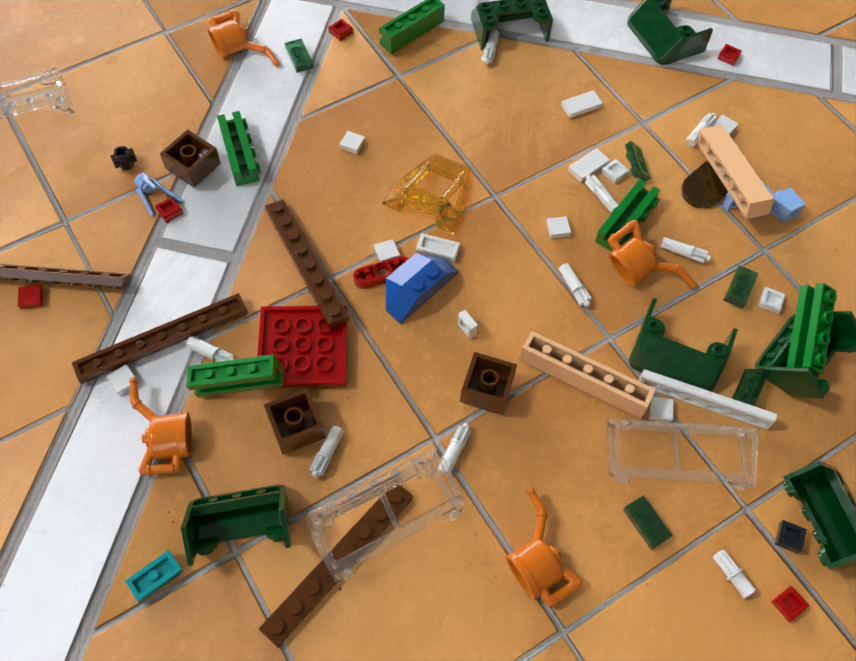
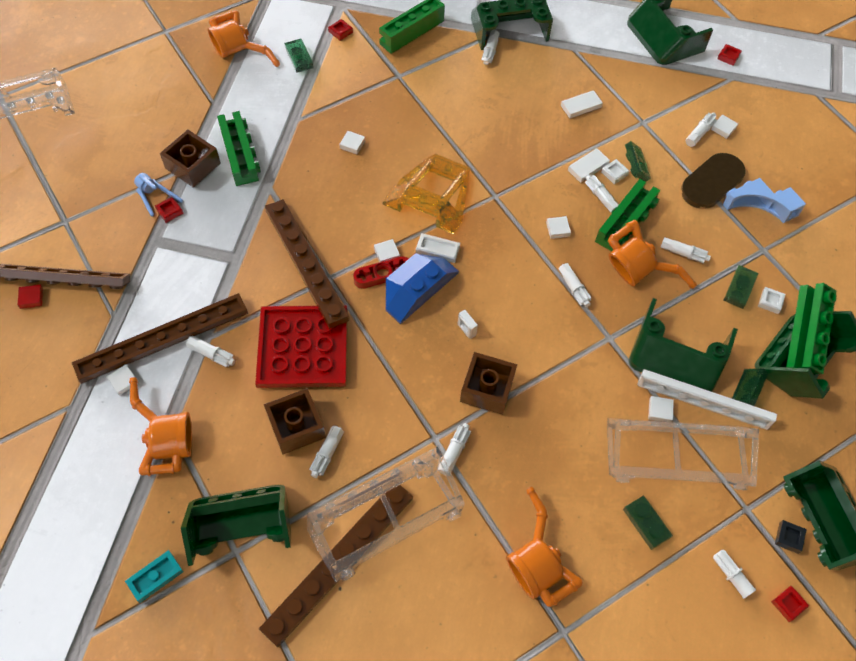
black gear [110,146,138,171] -> none
green brick [186,354,284,398] -> none
light nougat brick [519,331,656,419] -> none
light nougat brick [697,125,774,219] -> none

